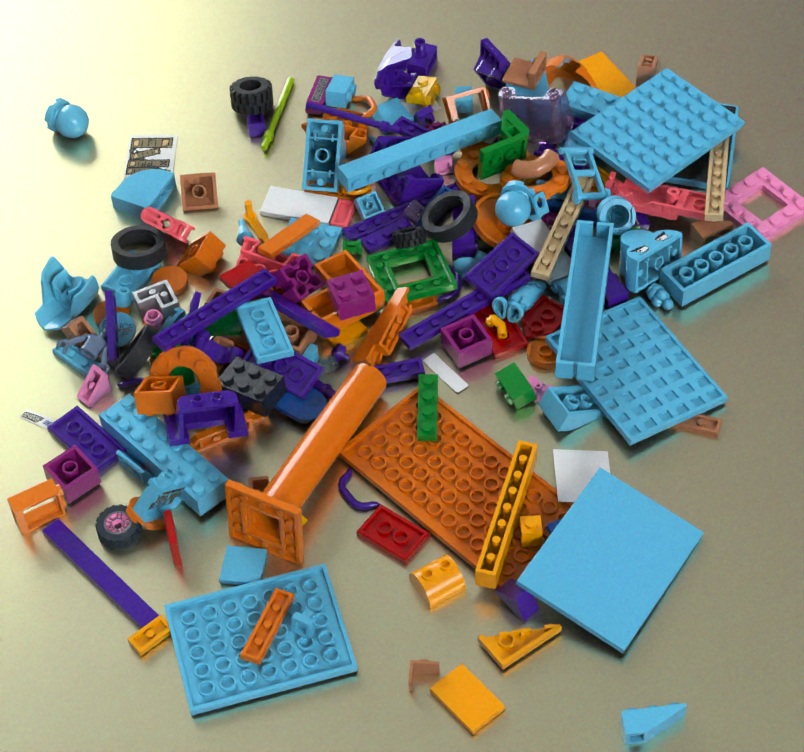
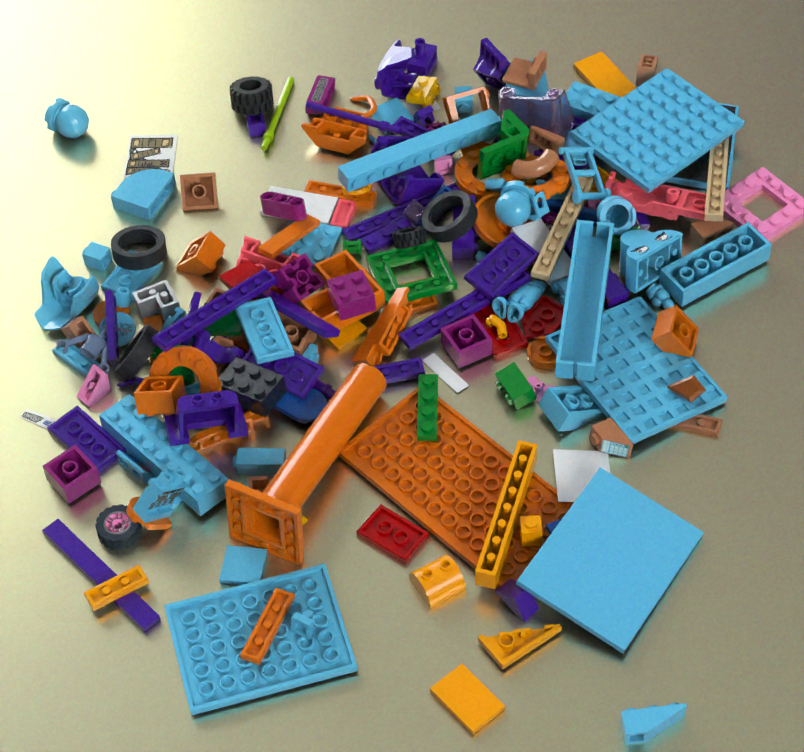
orange window [7,478,67,536] -> none
light orange plate [127,615,171,656] -> none
coral piece [141,207,195,244] -> none
bright pink cone [144,309,163,332] -> none
orange tile [151,265,188,296] -> none
red tile [163,509,182,567] -> none
medium azure cone [236,219,254,246] -> none
light orange piece [243,200,269,243] -> none
medium azure brick [302,118,346,192] -> none
clear light blue tile [318,355,339,374] -> none
medium azure brick [326,74,357,108] -> none
dark purple tile [329,343,349,363] -> none
dark purple animal [338,468,380,510] -> none
medium azure piece [353,191,385,221] -> none
nougat bracket [408,659,440,692] -> none
dark purple animal [437,265,462,303] -> none
medium azure brick [453,257,479,280] -> none
orange animal [529,55,598,89] -> none
none -> medium azure brick [82,241,113,272]
none -> light orange tile [83,565,149,611]
none -> medium azure brick [233,448,286,476]
none -> magenta beam [260,192,307,221]
none -> medium azure bar [485,178,508,192]
none -> nougat slope [528,126,565,155]
none -> nougat slope [589,417,633,458]
none -> orange slope [651,305,699,357]
none -> dark orange piece [667,375,706,403]

